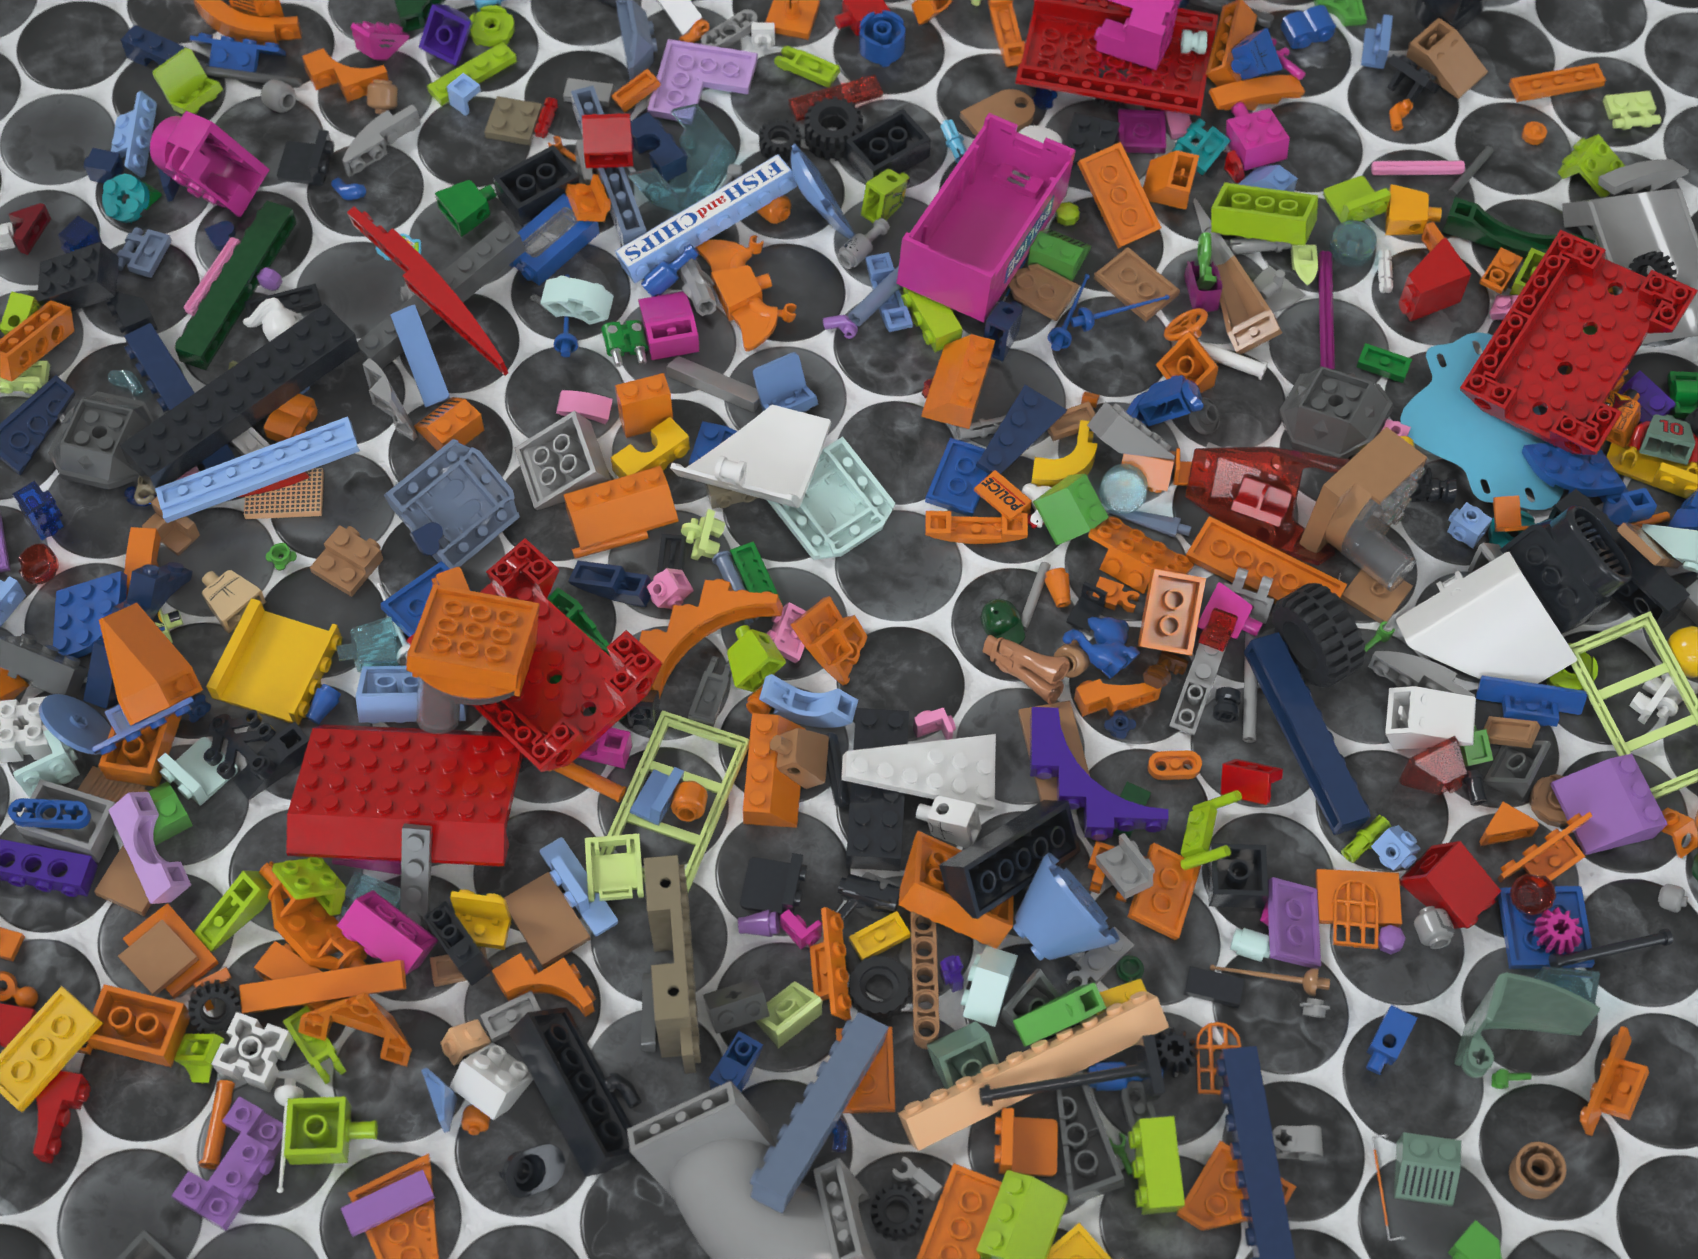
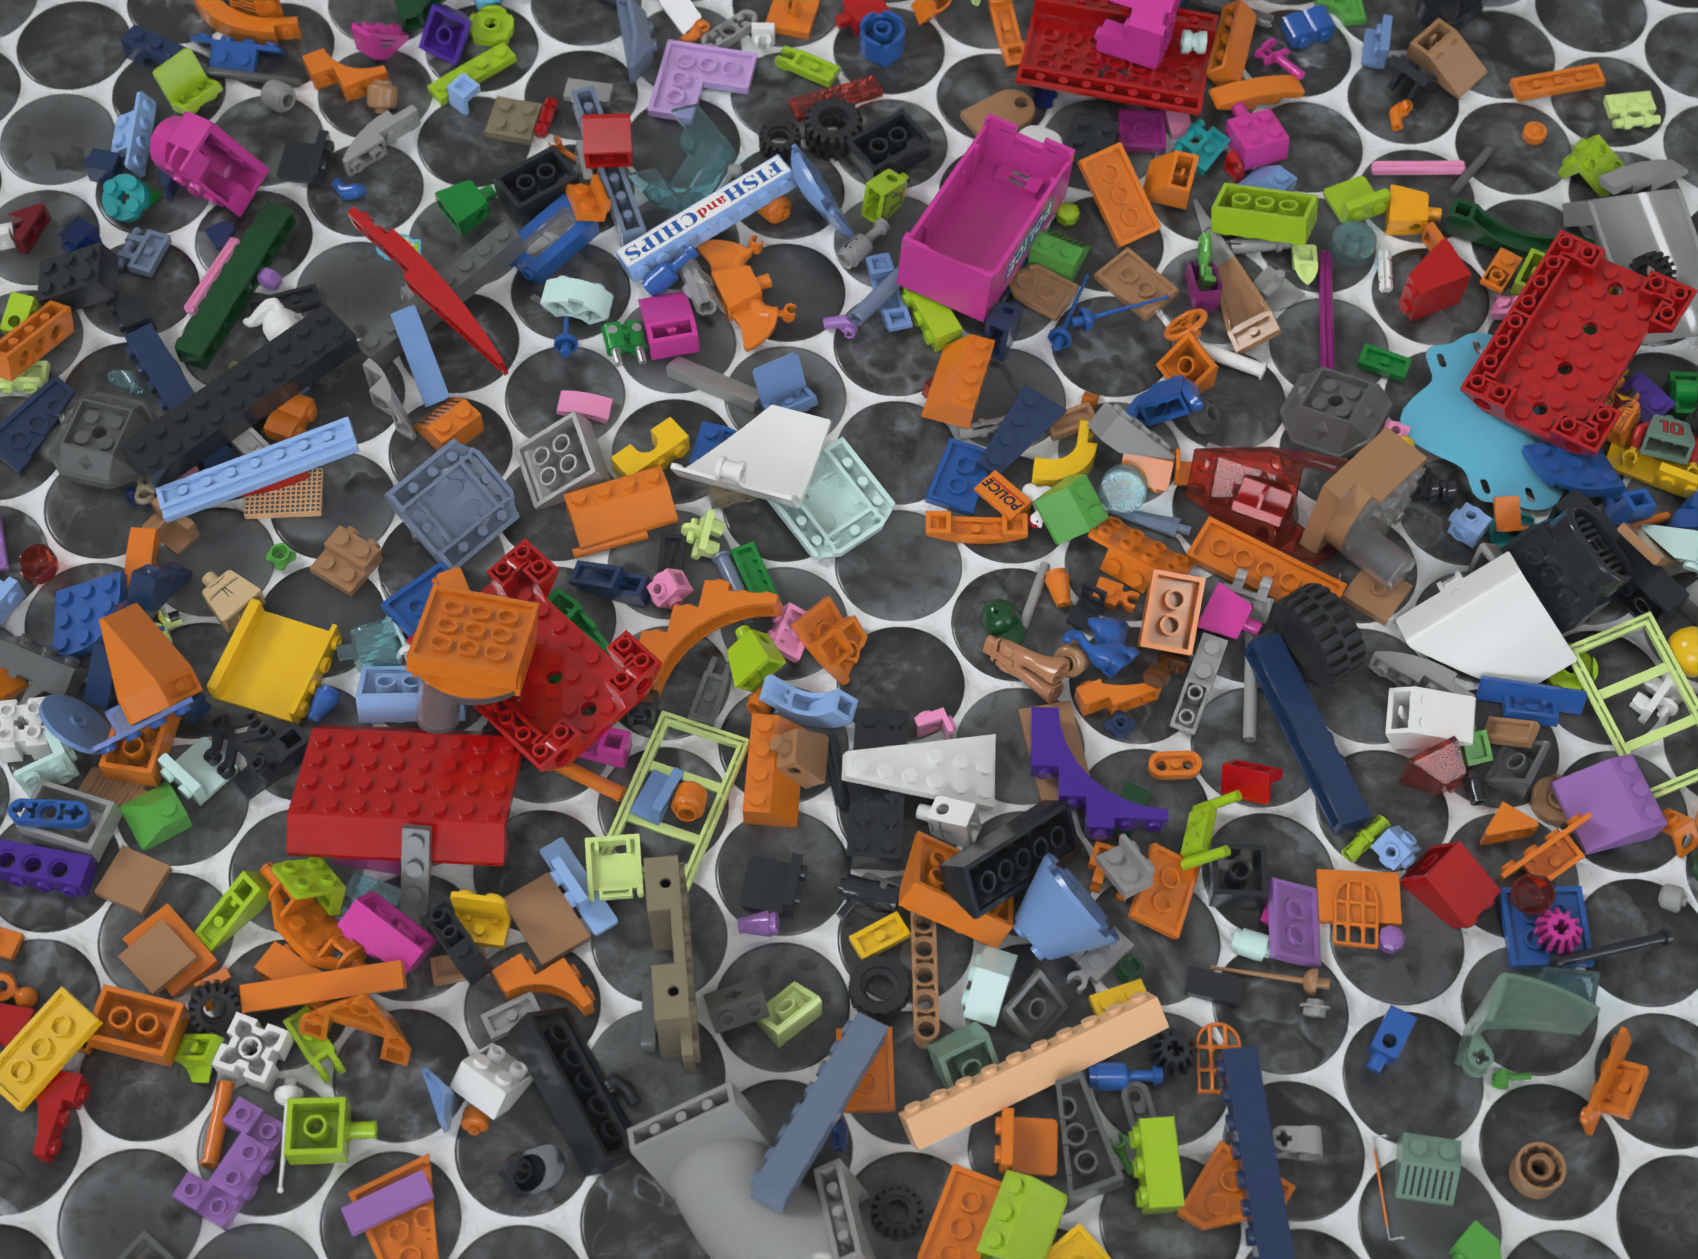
clear blue brick [12,480,64,540] -> none
lavender arch [109,792,191,904] -> none
dark blue tile [410,522,443,556] -> none
light nougat bracket [441,1019,491,1065] -> none
orange tile [611,68,661,113] -> none
orange brick [615,373,673,438] -> none
dark blue arch [631,112,688,183] -> none
blue slope [709,1031,763,1092] -> none
dark pink bracket [780,909,823,950] -> none
orange bracket [810,907,852,1021] -> none
light grey plate [892,1157,942,1202] -> none
dark purple plate [940,955,964,993] -> none
medium azure axle [941,120,967,163] -> none
black tile [979,1034,1166,1107] -> none
bright green slope [1013,982,1106,1047] -> none
clear red bracket [1198,608,1238,652] -> none
black wheel [1213,687,1242,723] -> none
blue torso [1231,28,1283,80] -> none
bright green hand [1364,621,1395,652] -> none
light grey head [1414,906,1455,949] -> none

